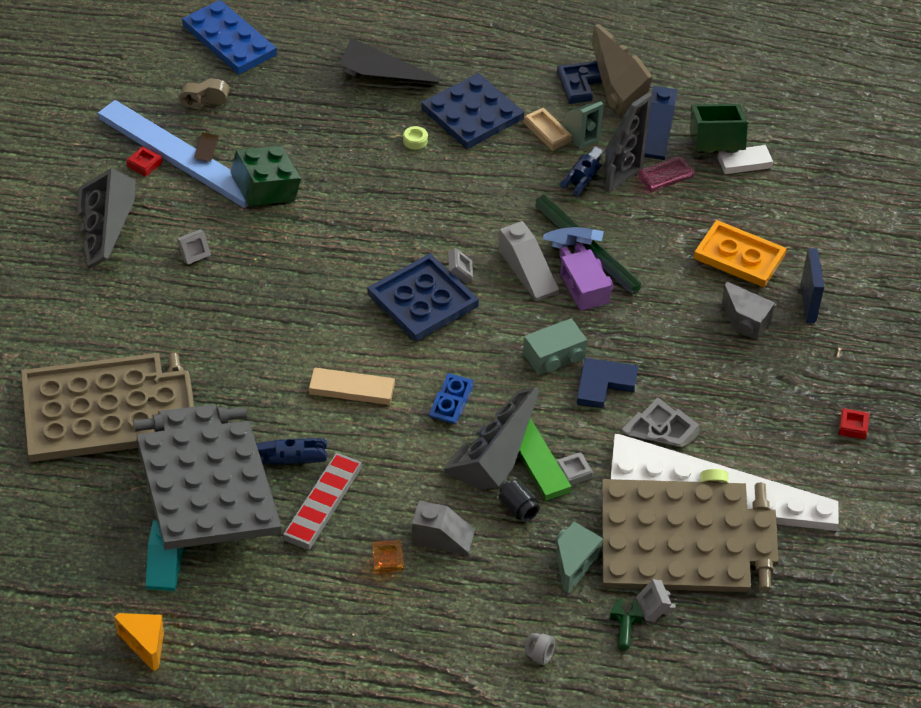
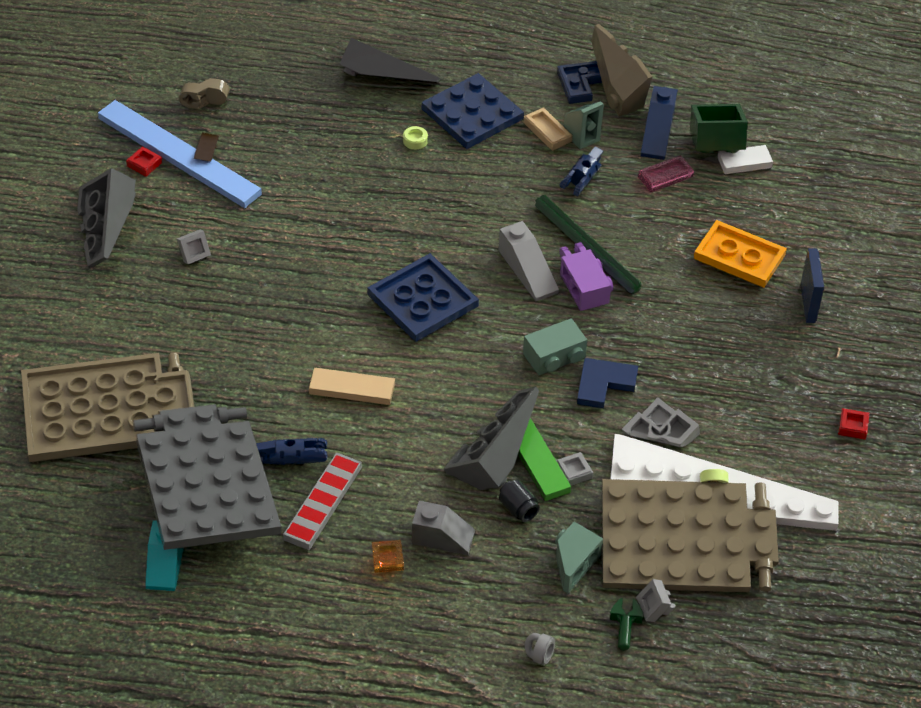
light orange slope [114,613,164,671] -> none
blue plate [182,0,277,75] -> none
dark green piece [230,146,301,206] -> none
blue slope [429,373,474,425] -> none
light grey tile [448,248,473,284] -> none
light blue slope [543,227,604,248] -> none
dark grey wedge [604,92,652,193] -> none
flat silver slope [722,282,775,340] -> none

